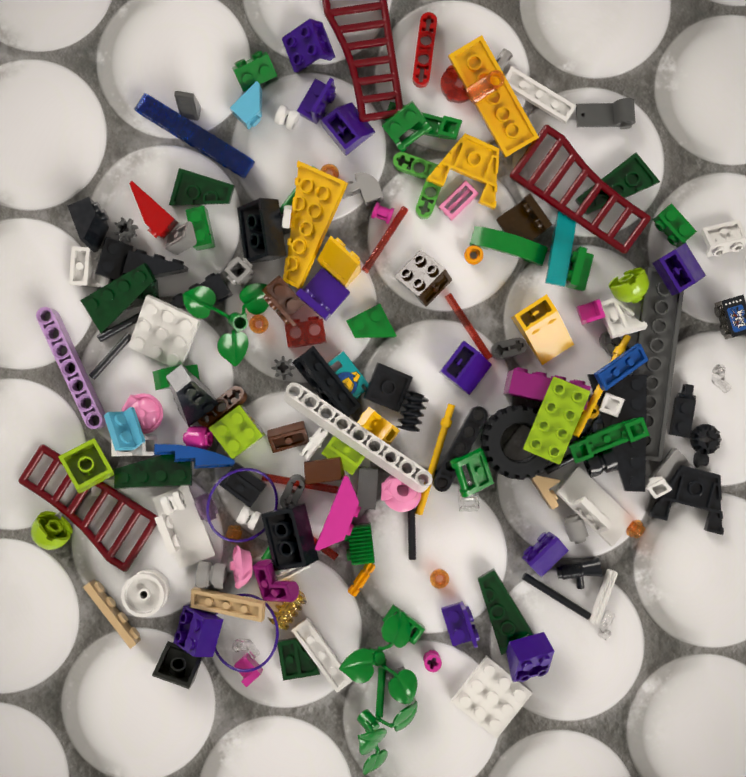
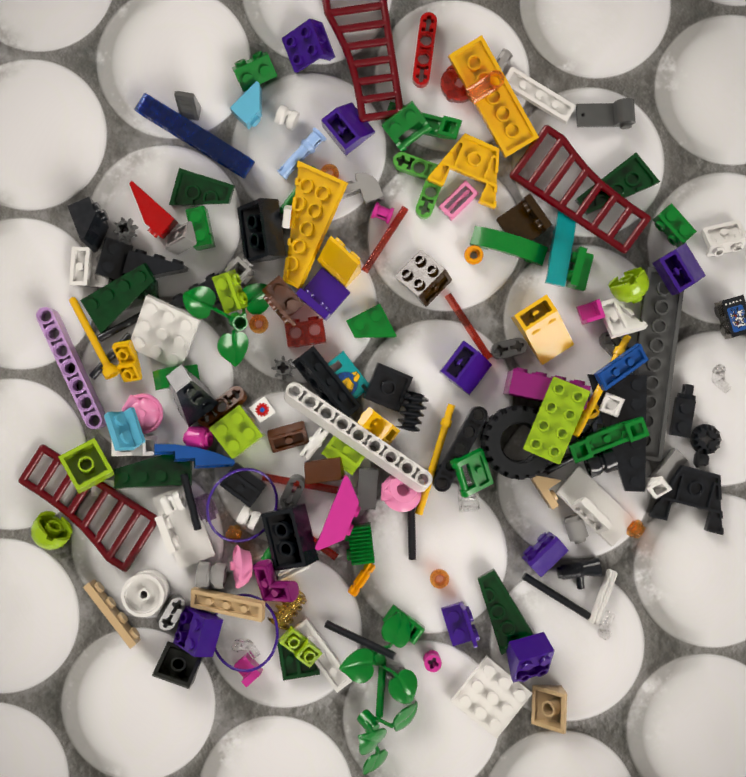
dark purple bracket [297,77,336,124] -> none
none -> yellow piece [69,297,120,380]
none -> yellow slope [112,340,142,382]
none -> beam [157,594,186,630]
none -> black bar [180,473,202,531]
none -> lime bracket [212,269,248,314]
none -> white tile [249,396,276,423]
none -> light blue pin [277,127,327,179]
none -> lime slope [279,625,322,668]
none -> black bar [324,620,397,660]
none -> tan slope [531,685,567,734]

